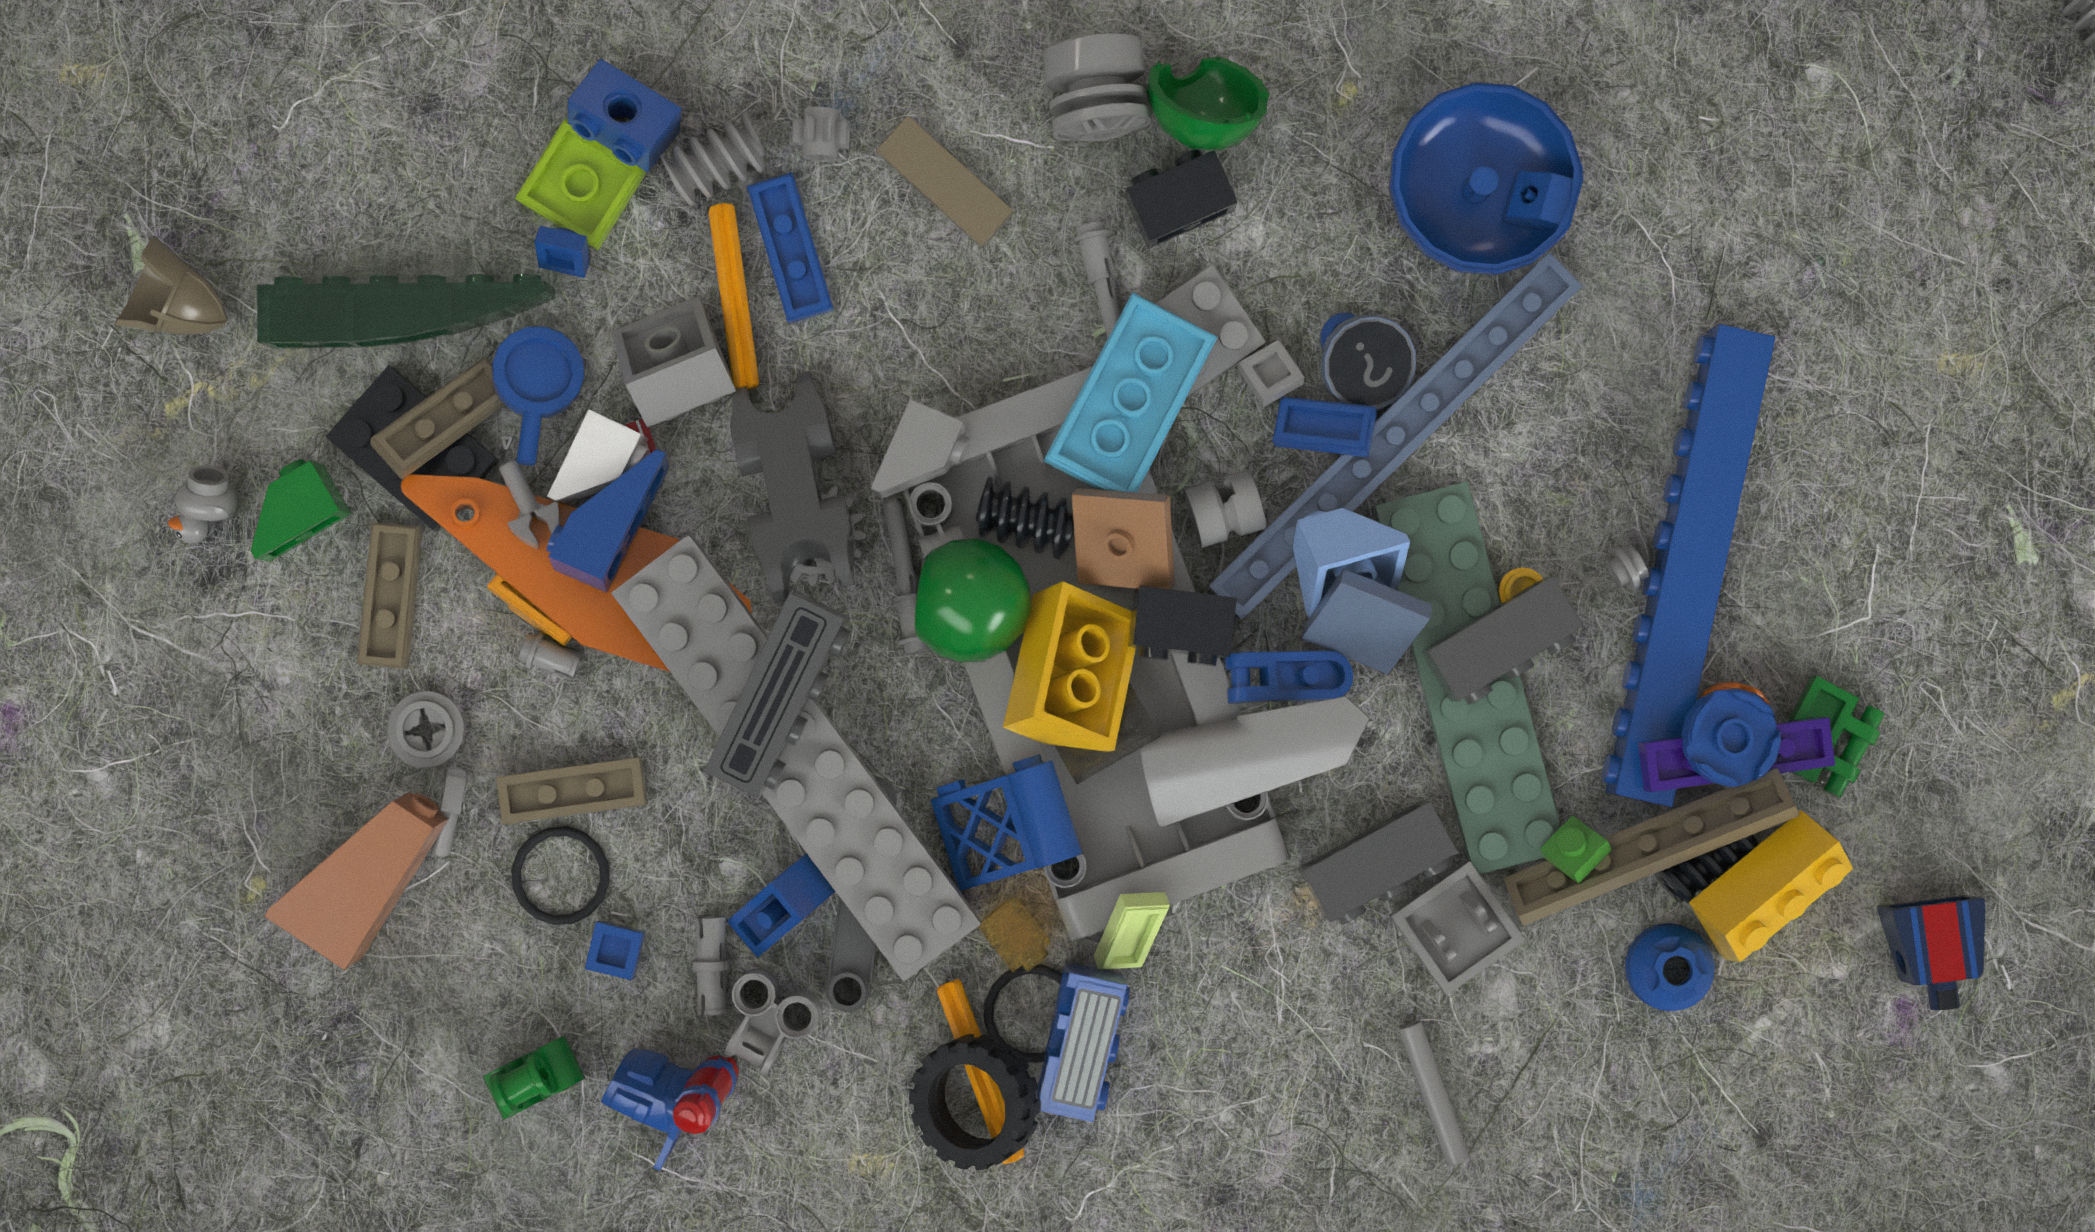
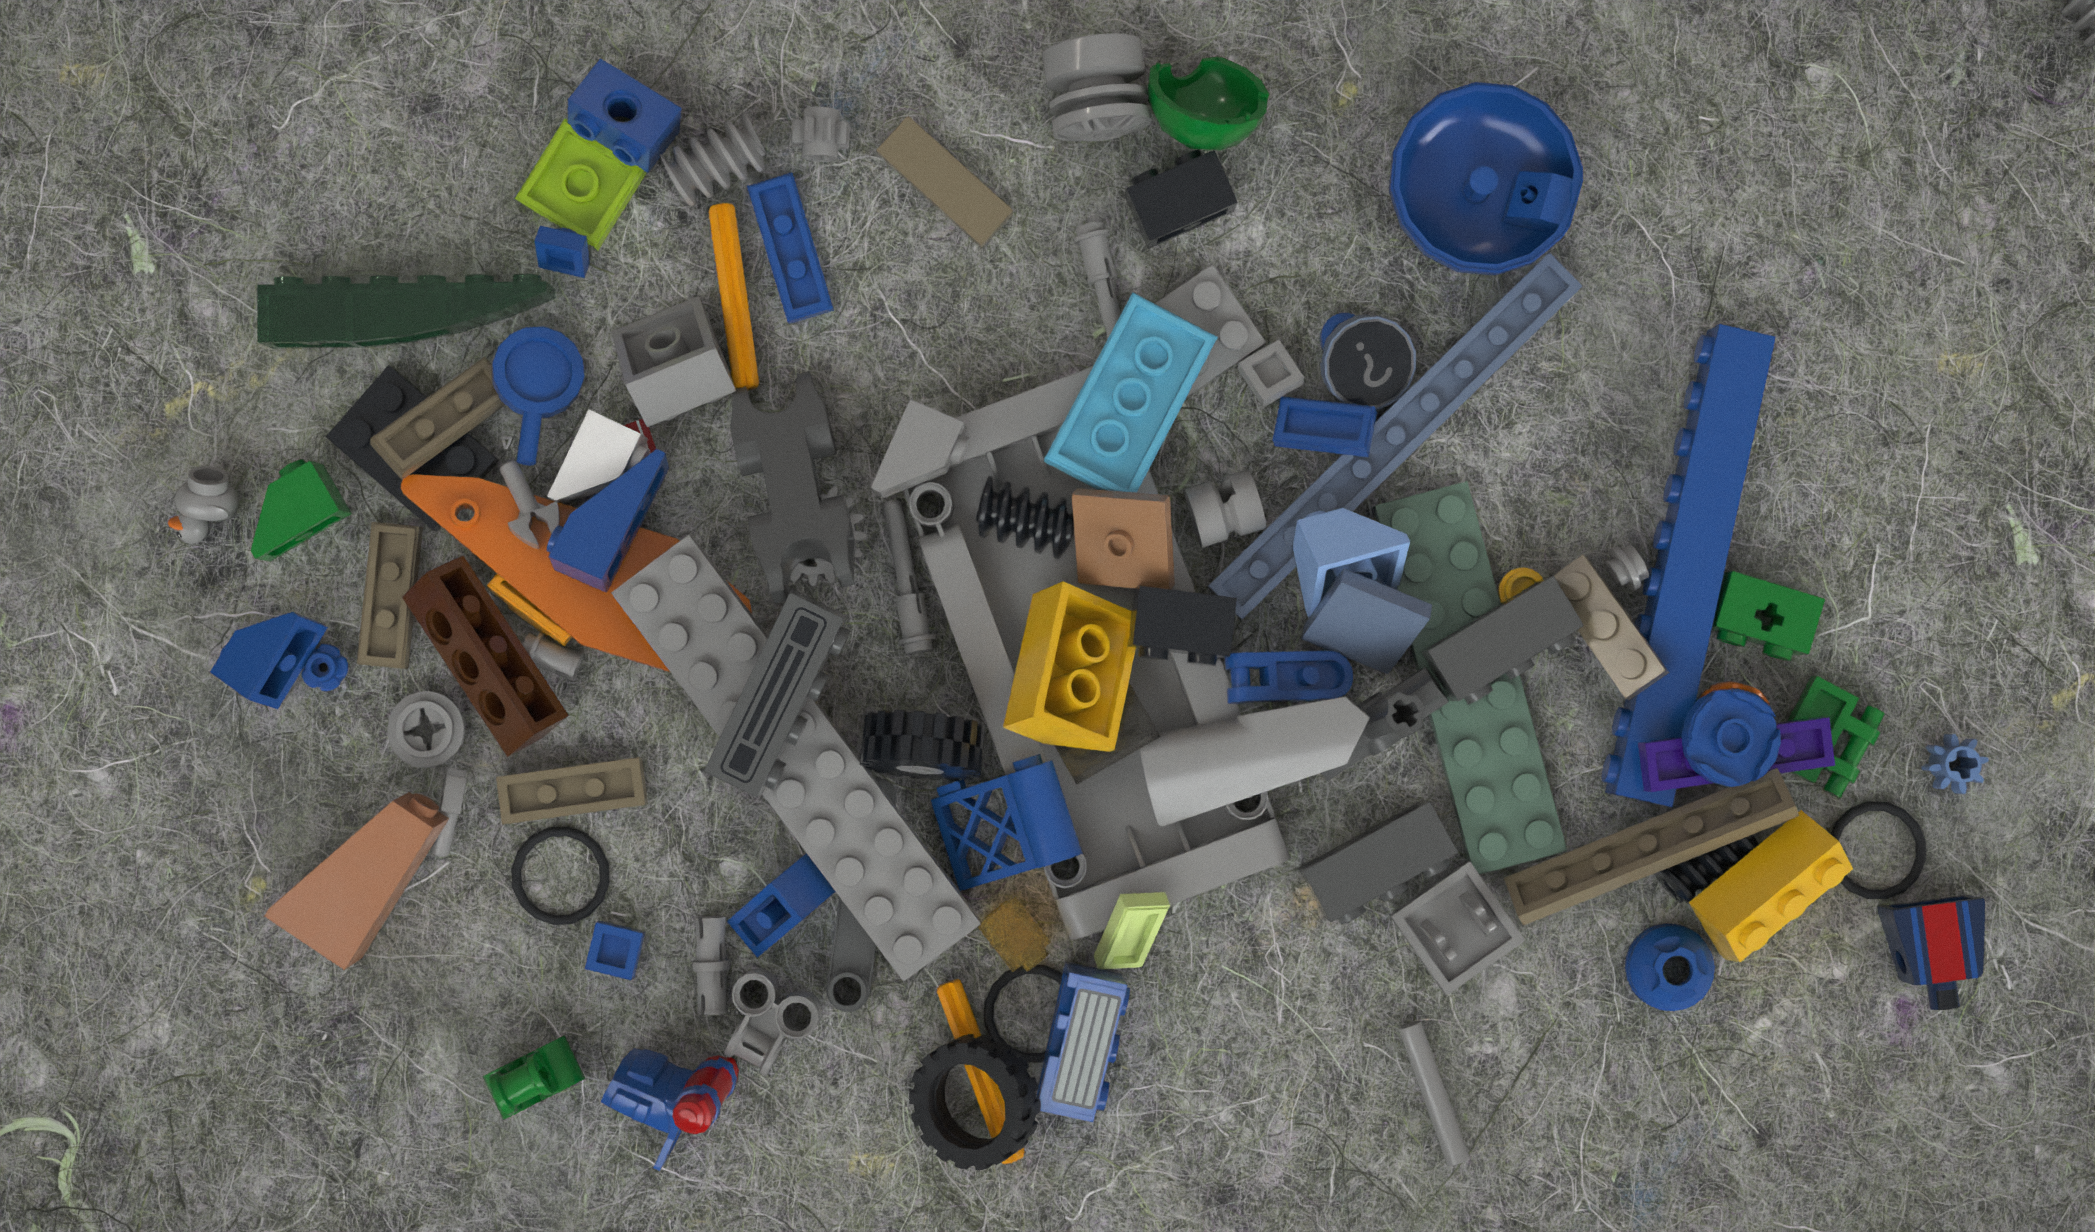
dark tan helmet [114,235,228,335] -> none
green cylinder [914,539,1031,663] -> none
bright green plate [1540,815,1612,884] -> none
none -> blue slope [210,612,328,709]
none -> blue plate [301,644,348,691]
none -> reddish brown brick [402,556,569,757]
none -> black wheel [860,710,985,781]
none -> dark grey piece [1320,666,1449,781]
none -> dark tan plate [1554,554,1670,700]
none -> green brick [1711,571,1825,661]
none -> black piece [1831,801,1926,899]
none -> medium blue gear [1921,734,1989,794]

